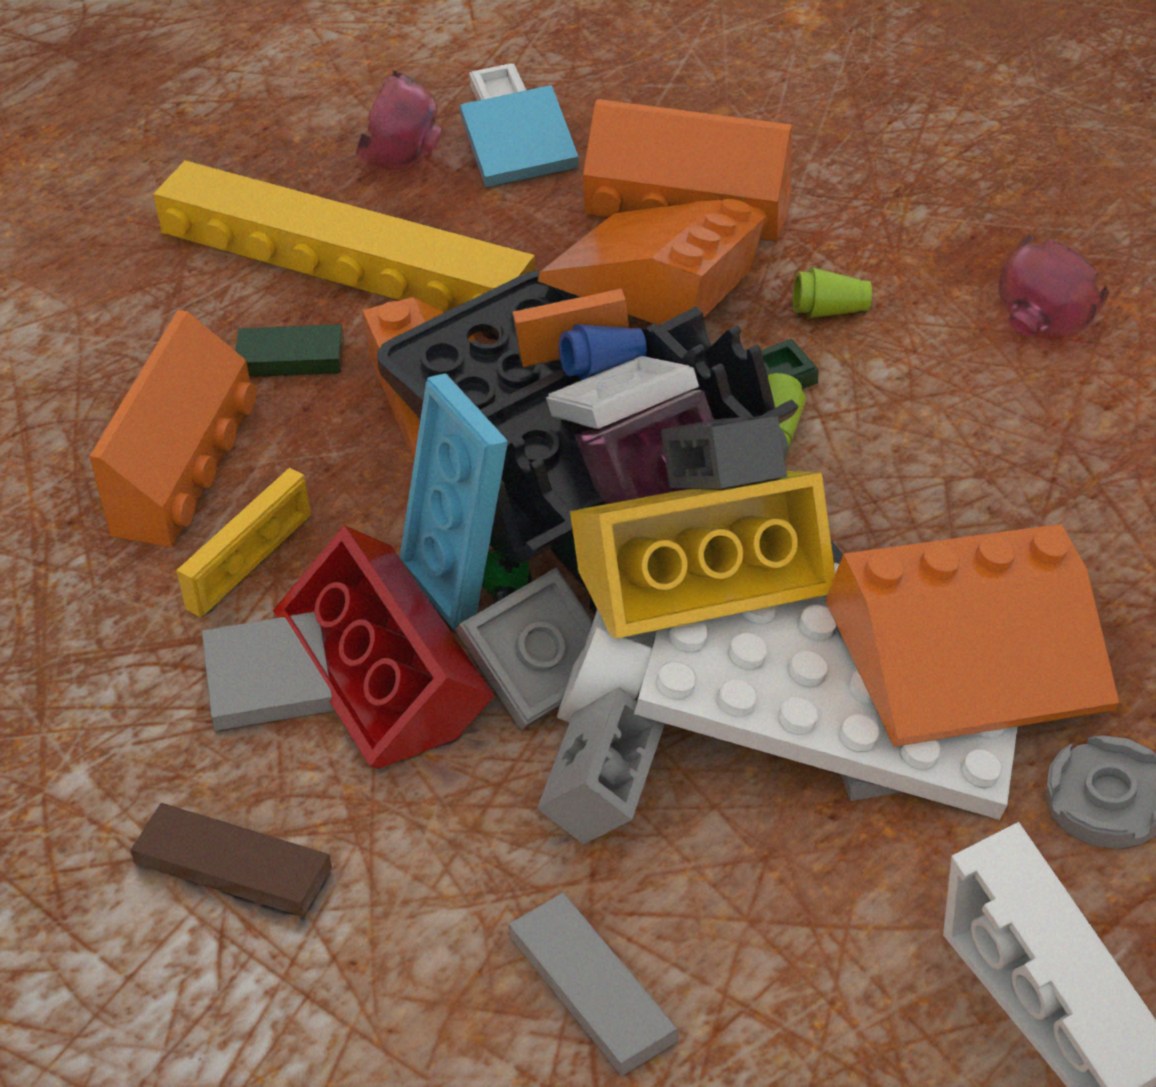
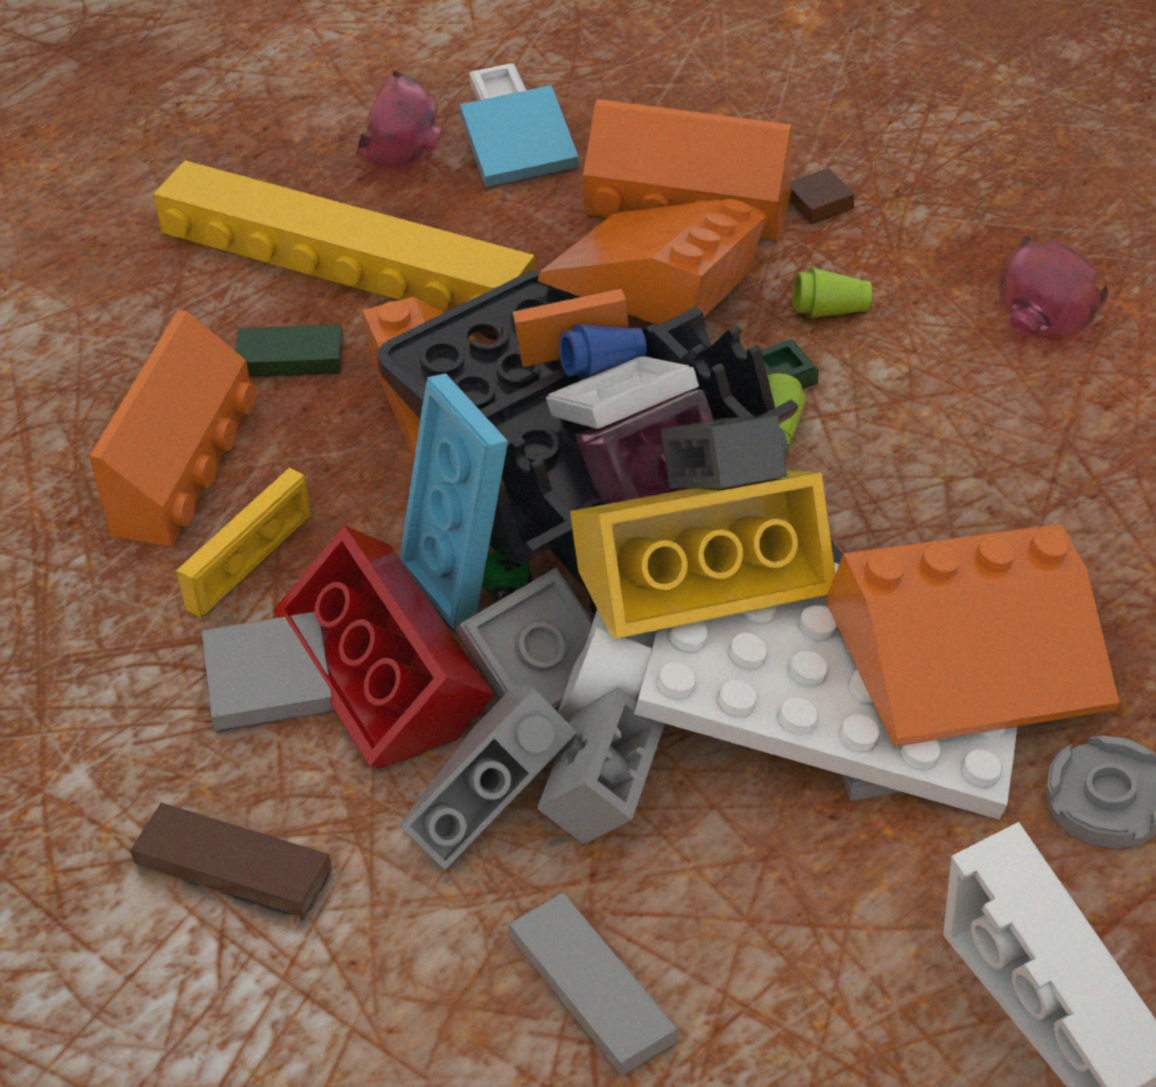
none -> light grey slope [399,682,577,870]
none -> reddish brown tile [791,168,854,223]

